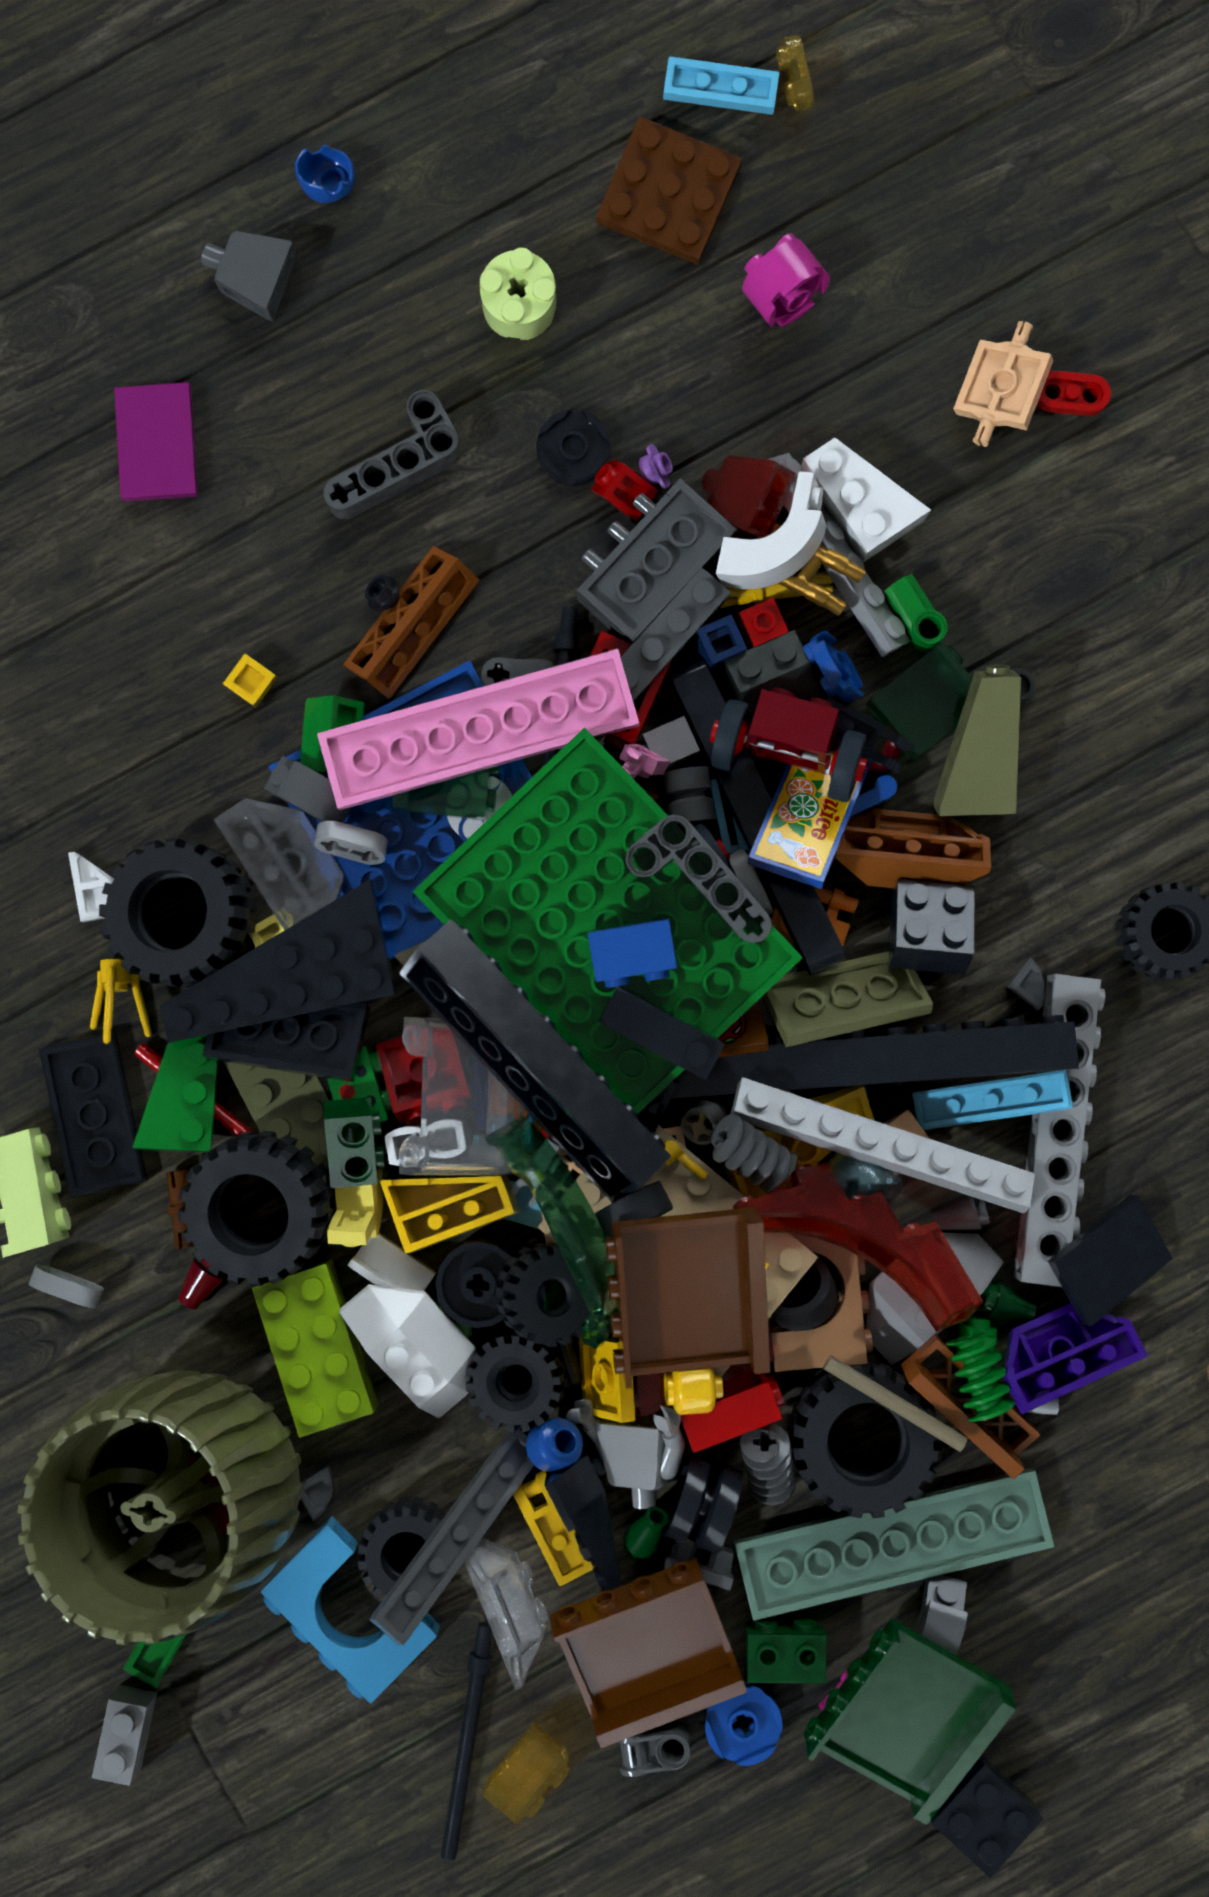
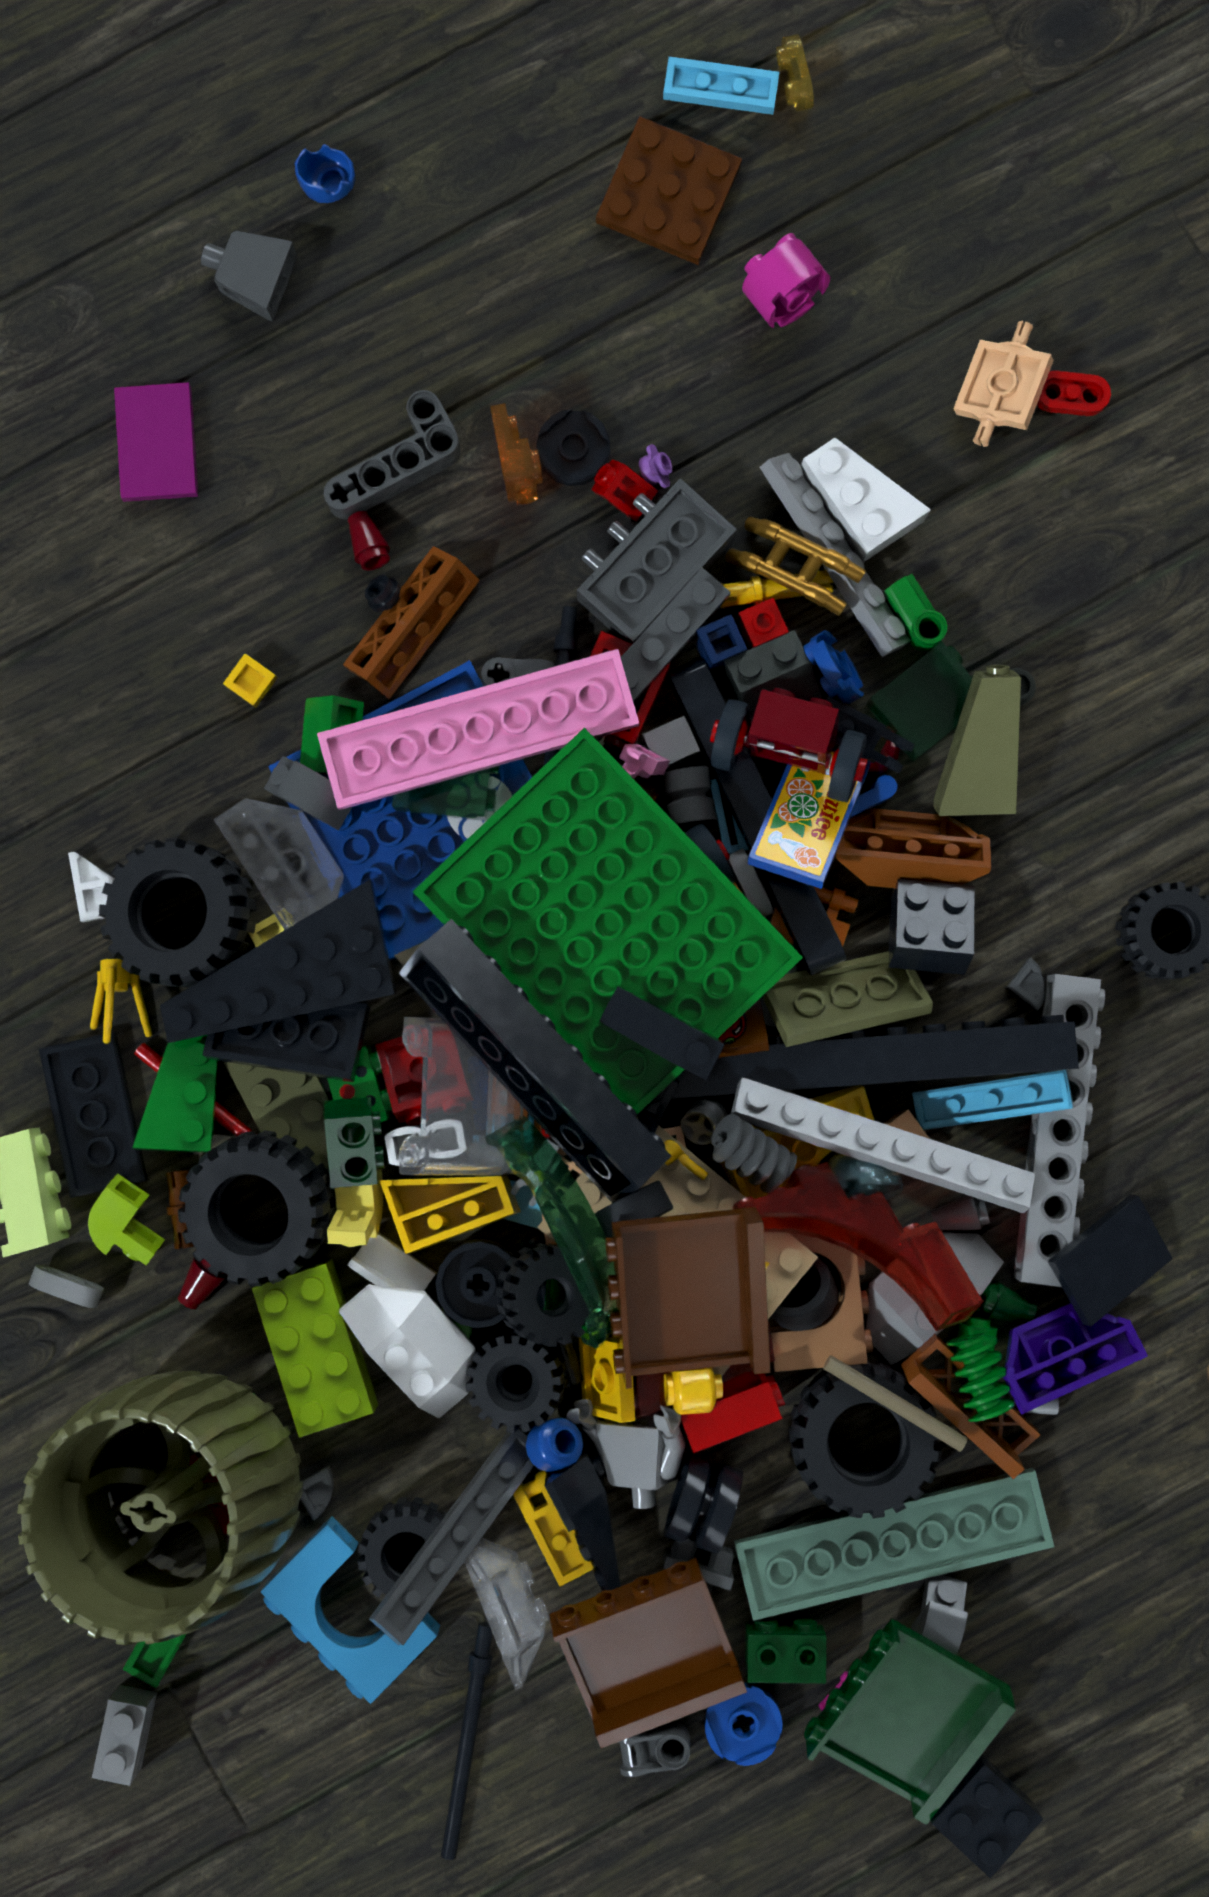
light grey beam [314,821,388,865] -> none
yellowish green brick [480,248,557,340] -> none
clear yellow brick [482,1722,570,1824] -> none
blue brick [588,918,677,988] -> none
dark green cone [623,1506,668,1561] -> none
dark grey beam [626,815,772,943] -> none
clear red torso [702,455,796,538] -> none
white arch [716,471,827,589] -> none
dark grey piece [740,1423,797,1506] -> none
none -> lime brick [88,1174,165,1266]
none -> dark red cone [347,511,390,571]
none -> clear orange plate [490,403,543,504]

